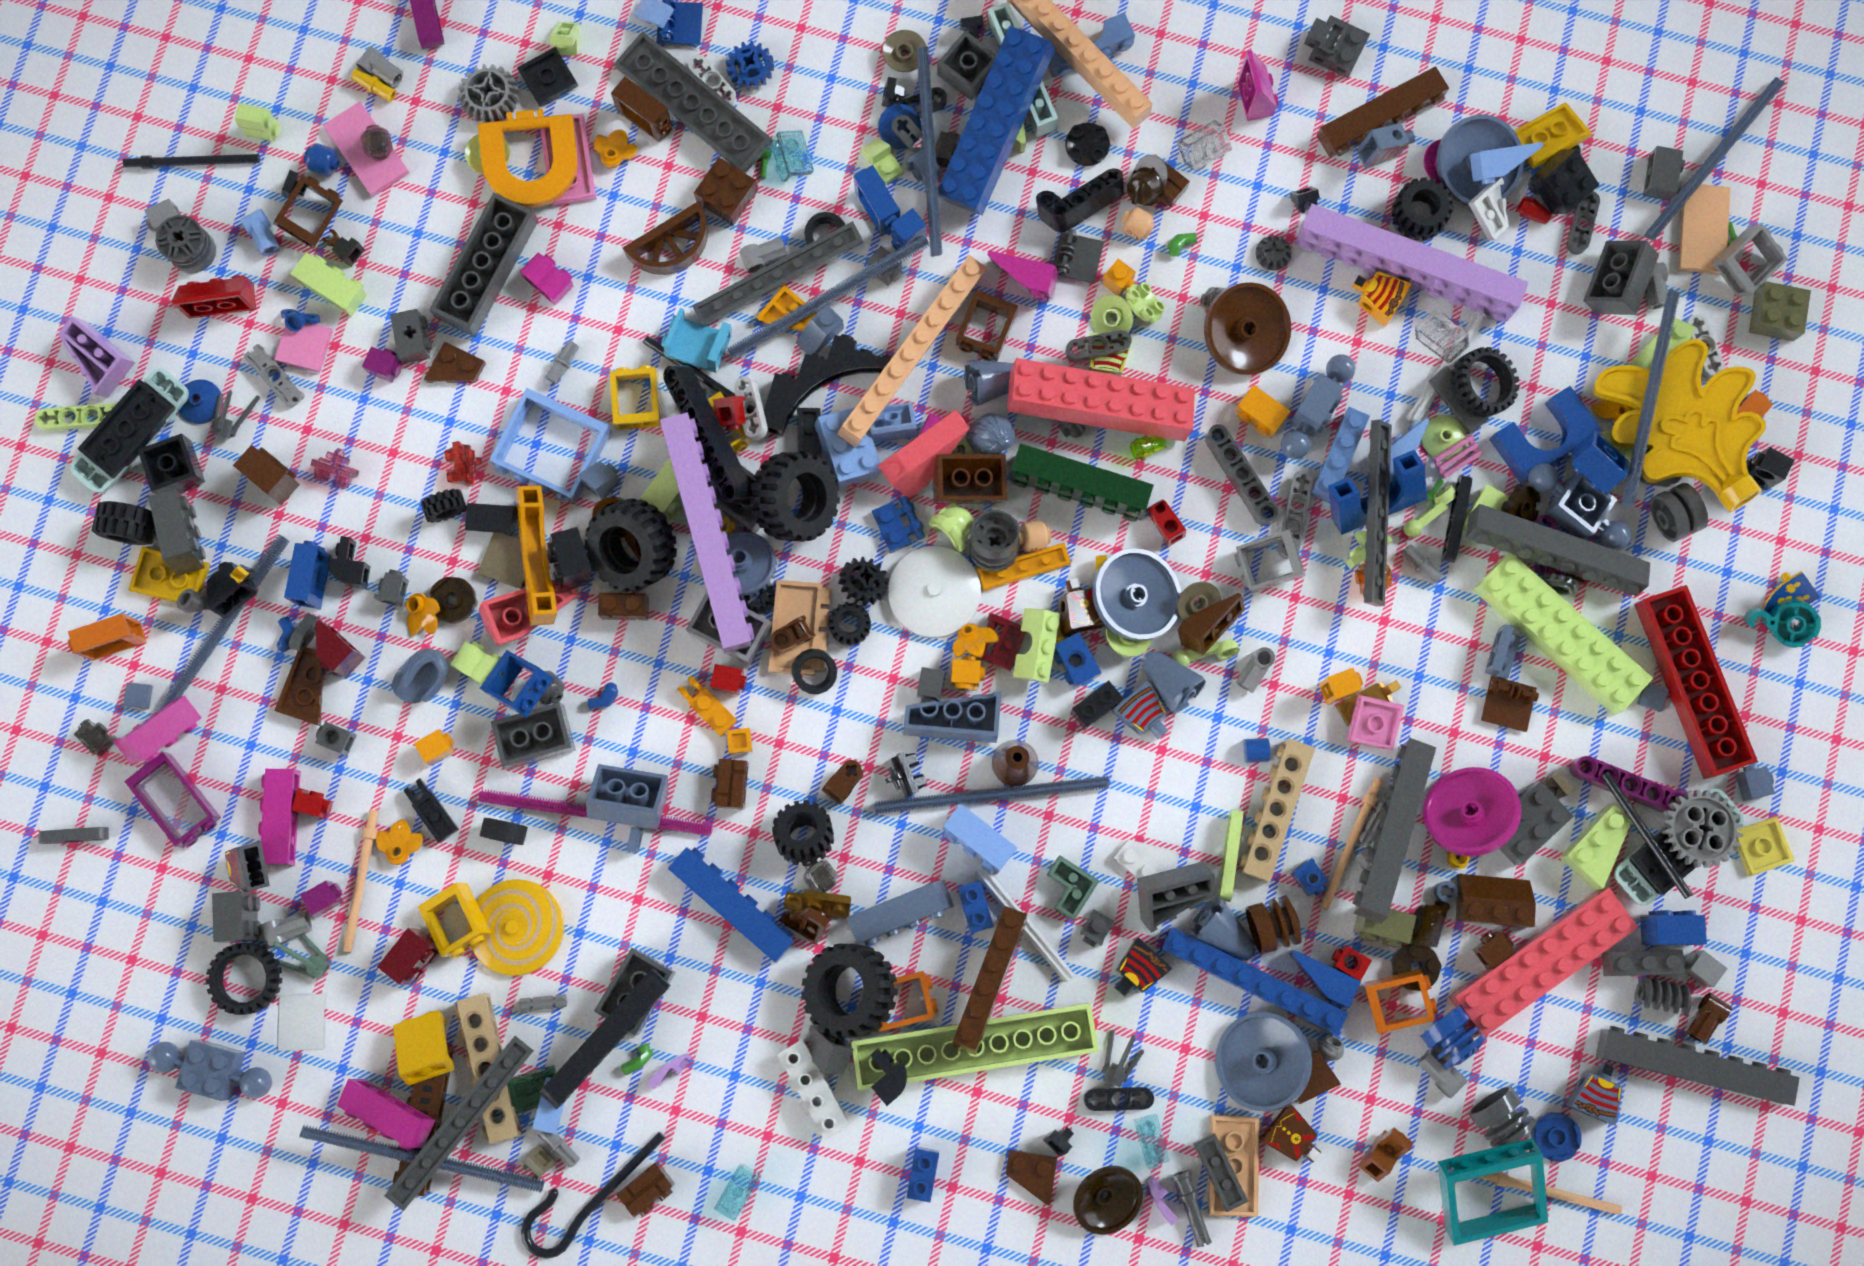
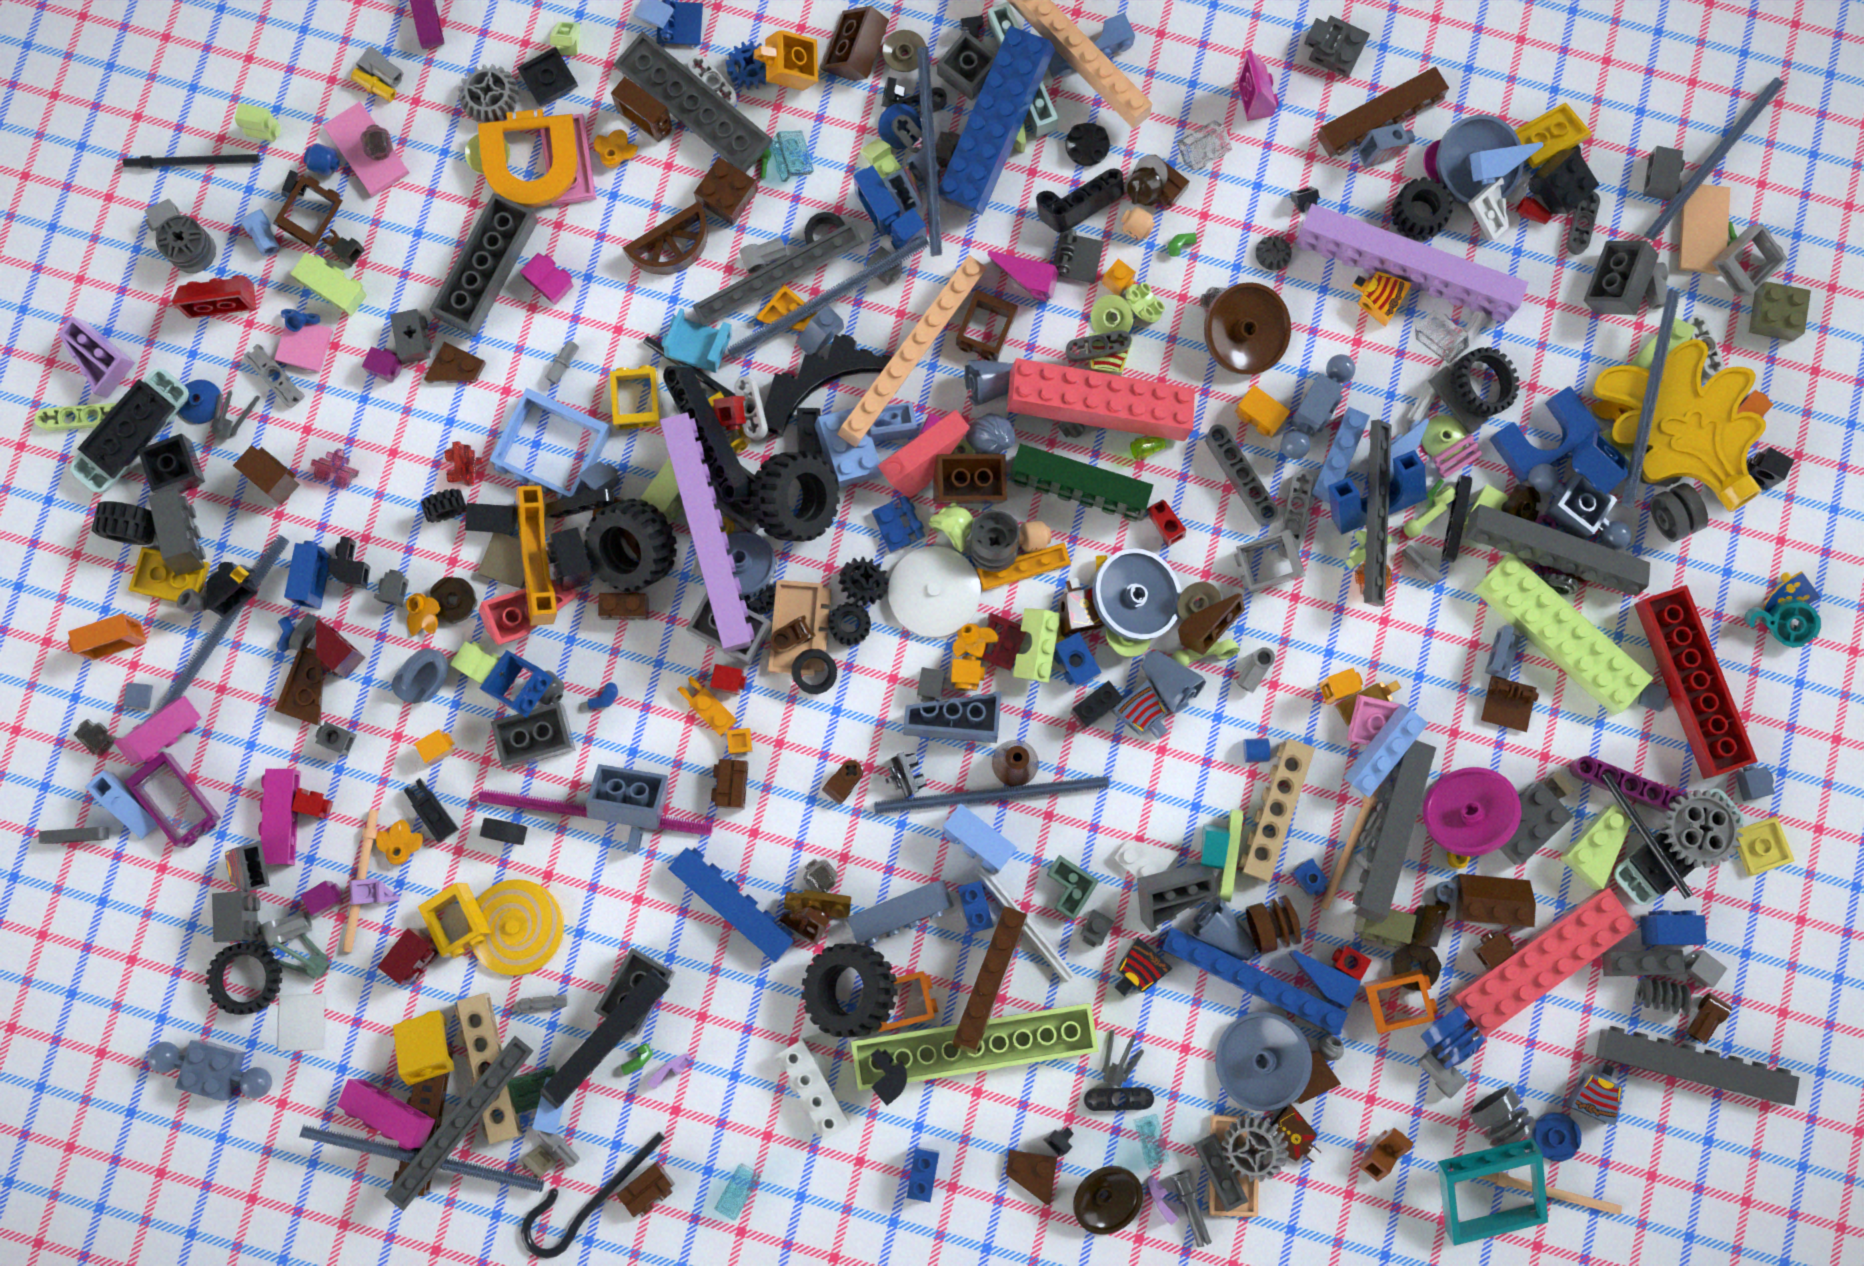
black tyre [772,800,834,866] -> none
dark grey slope [809,1025,853,1077] -> none
none -> light blue slope [85,770,158,839]
none -> lavender slope [349,878,400,905]
none -> black beam [545,489,614,518]
none -> light orange hinge [754,30,818,91]
none -> reddish brown slope [821,5,889,81]
none -> sand blue torso [883,165,923,215]
none -> teal slope [1200,824,1230,869]
none -> light grey gear [1222,1114,1289,1182]
none -> light blue brick [1343,704,1428,798]

